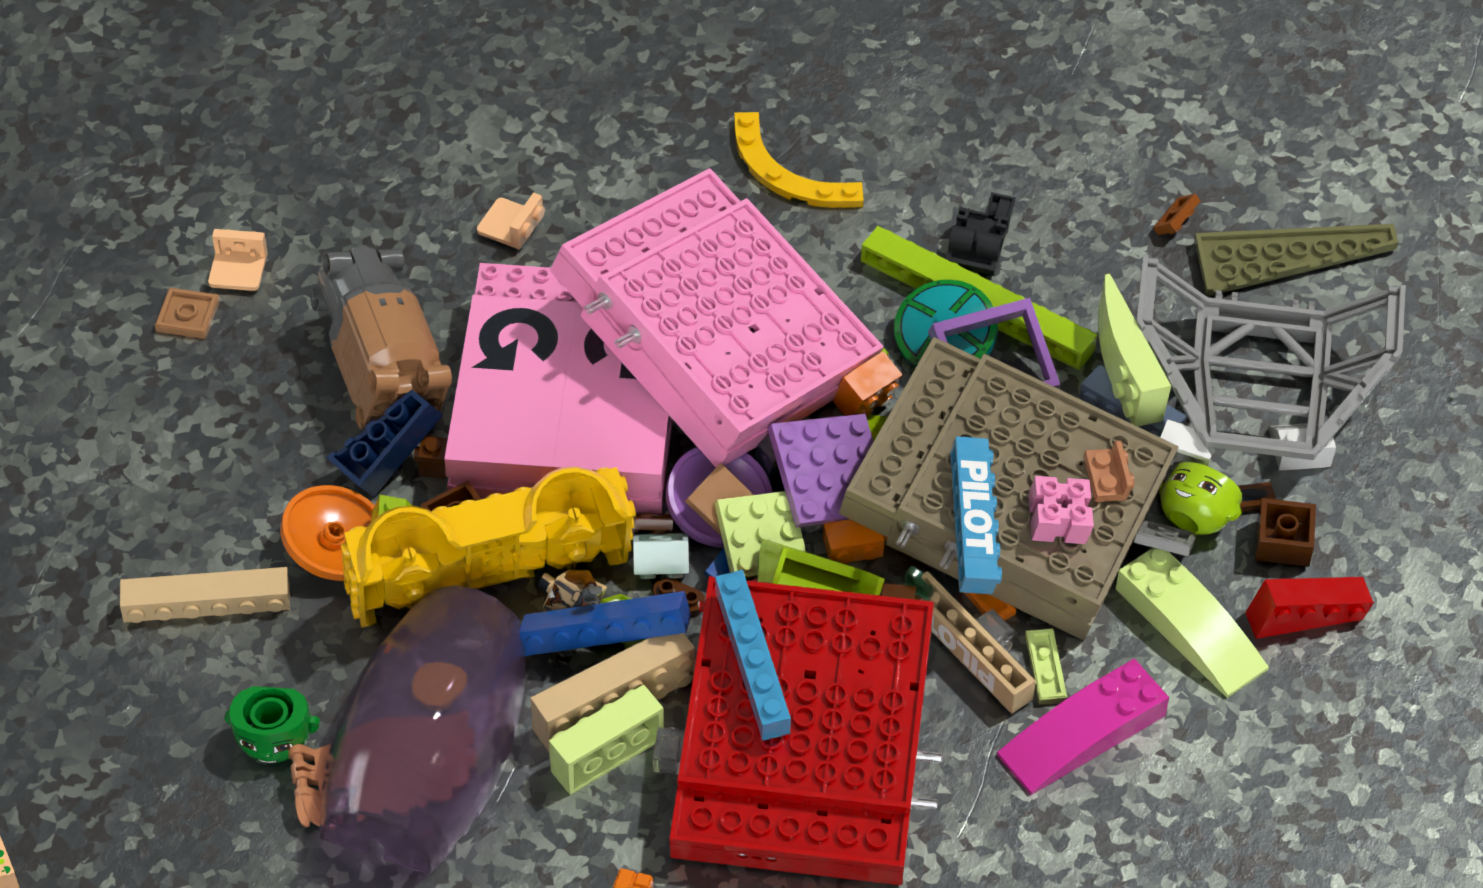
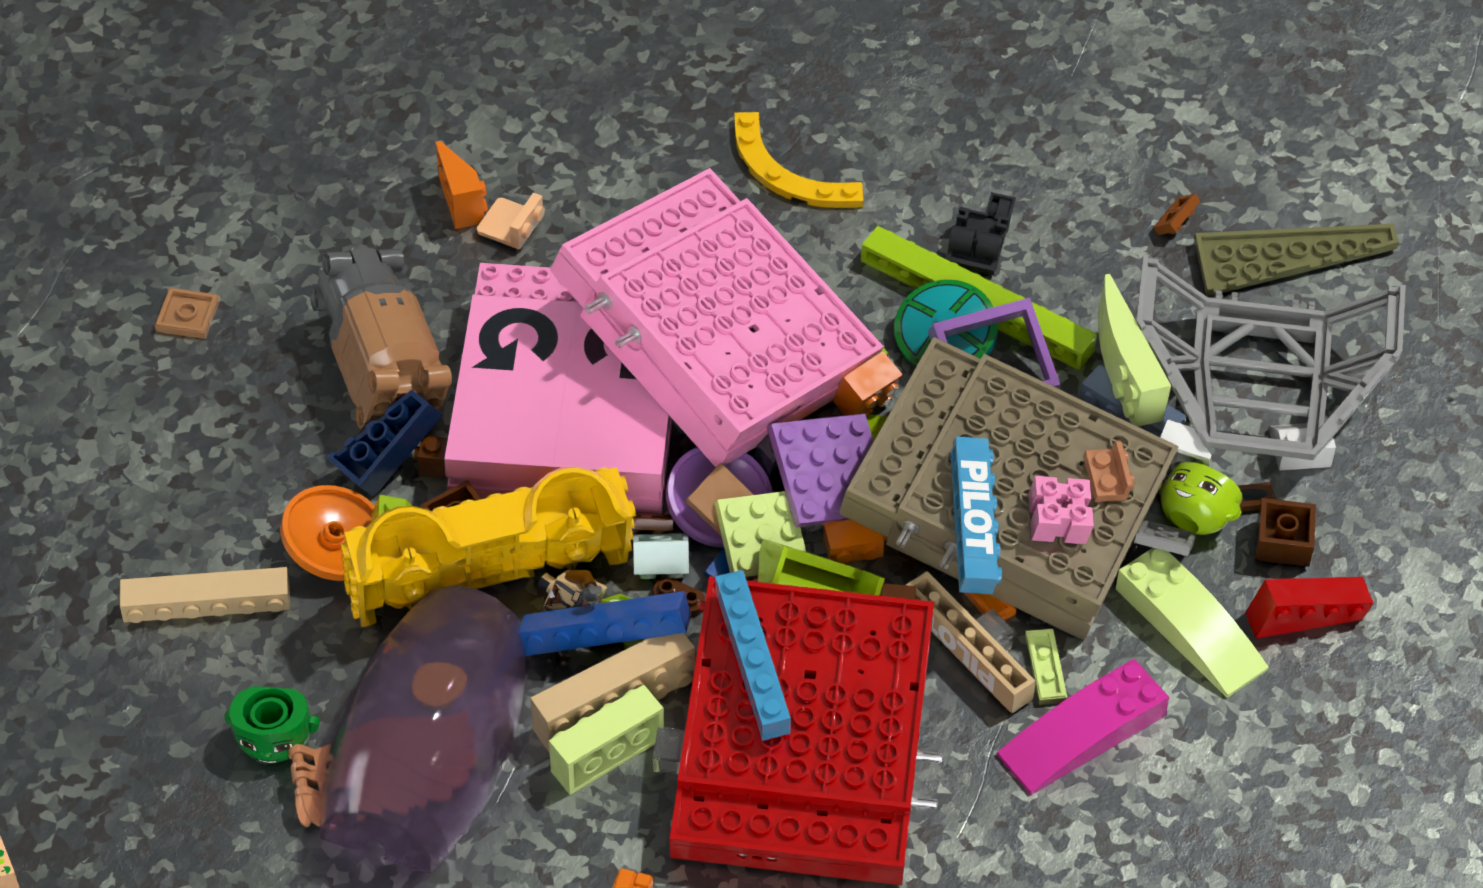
light nougat bracket [208,229,268,291] -> none
clear green tile [905,566,934,601] -> none
none -> orange slope [435,141,488,229]

